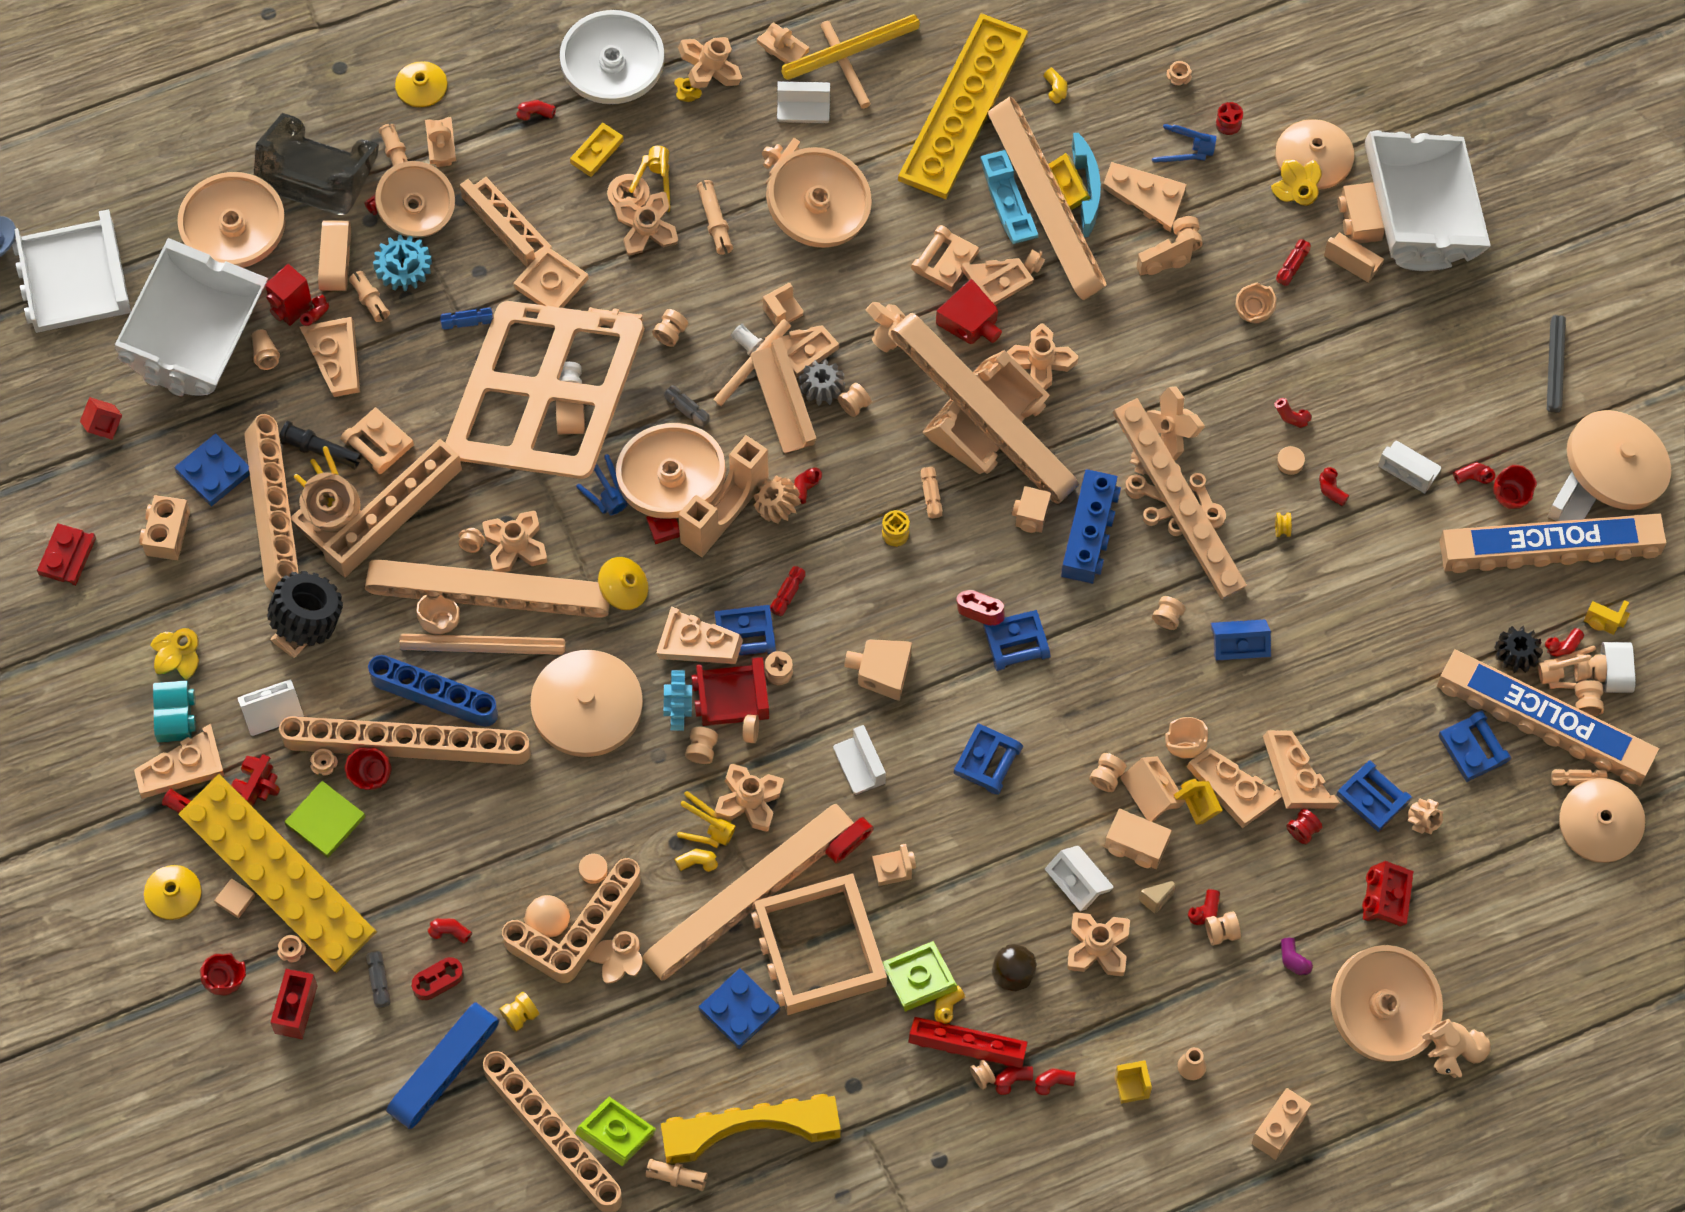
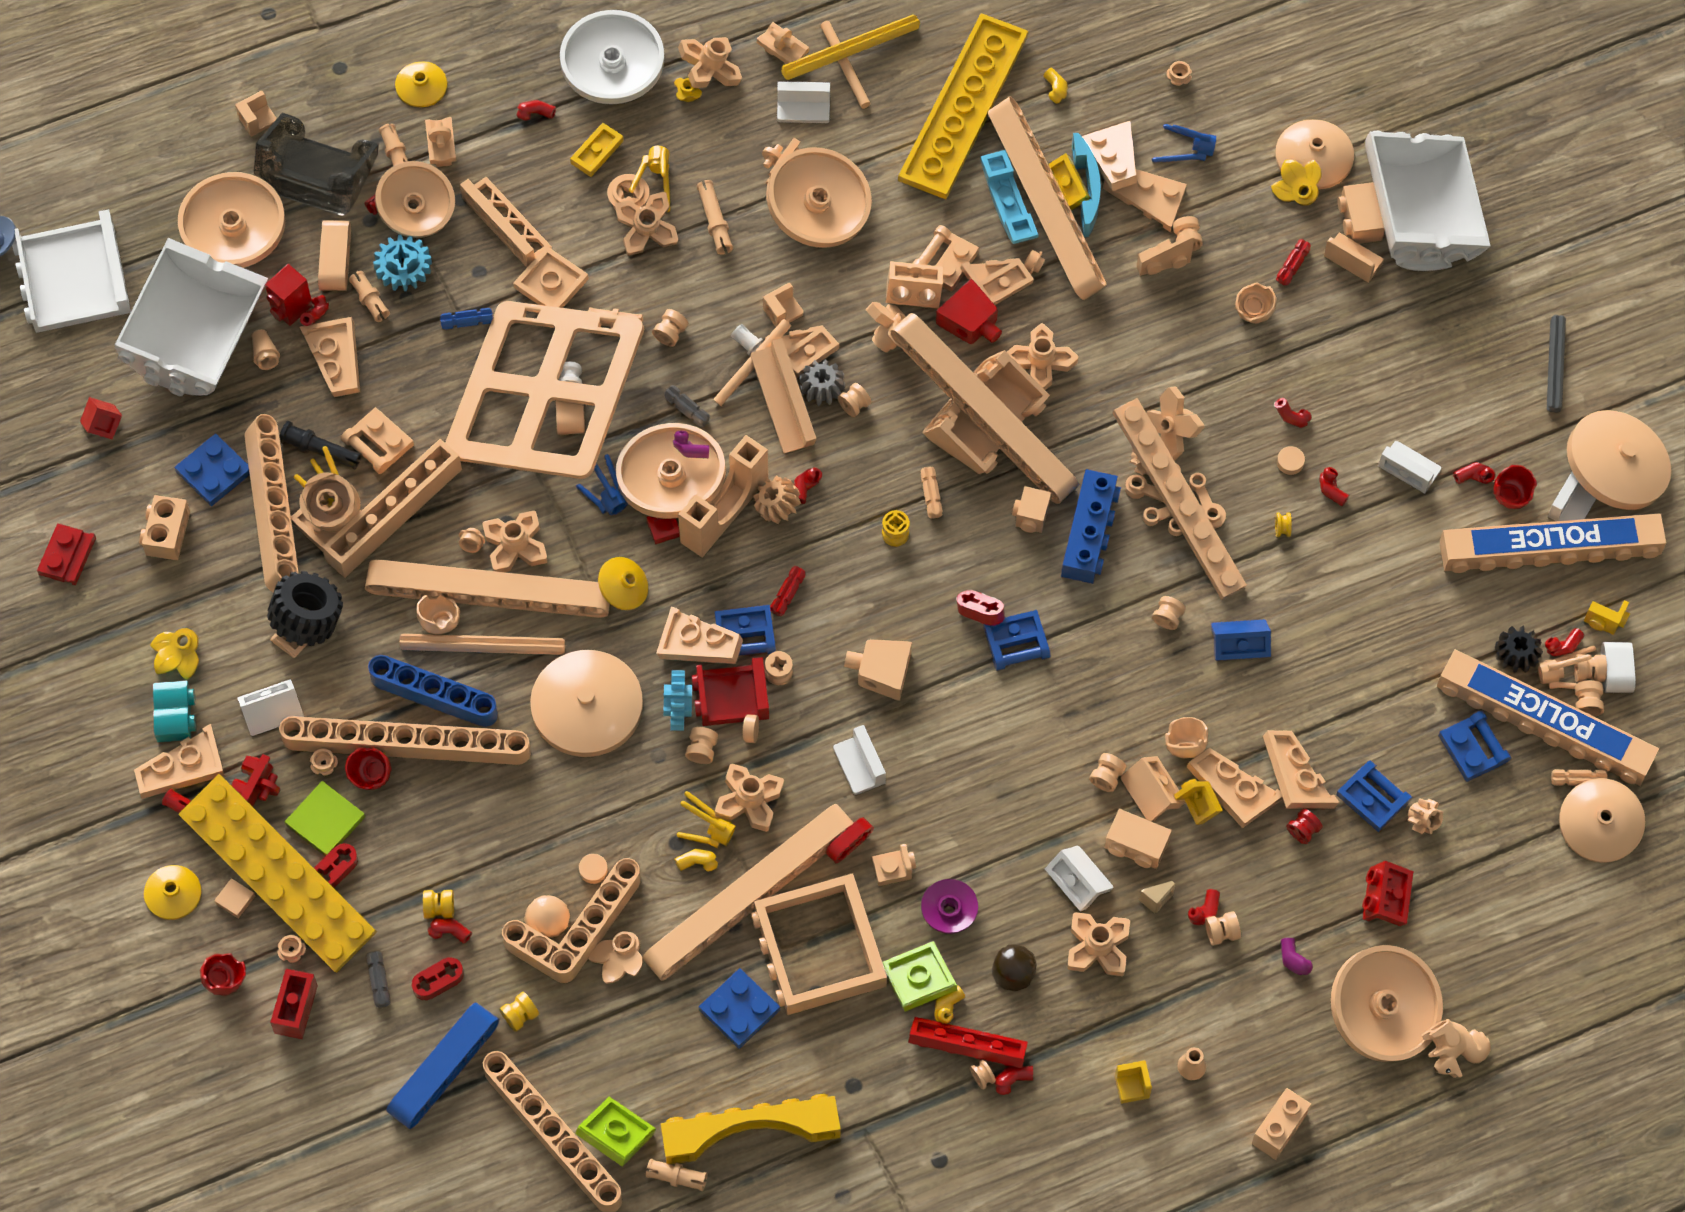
blue plate [954,723,1023,795] -> none
red arm [1035,1068,1076,1095] -> none
red wheel [1216,102,1243,135] -> none
none -> light nougat panel [235,91,277,137]
none -> red beam [314,843,358,888]
none -> yellow wheel [423,890,454,919]
none -> magenta arm [673,431,709,459]
none -> light nougat brick [886,261,943,308]
none -> magenta dish [921,879,978,934]
none -> light nougat wing [1082,121,1137,191]

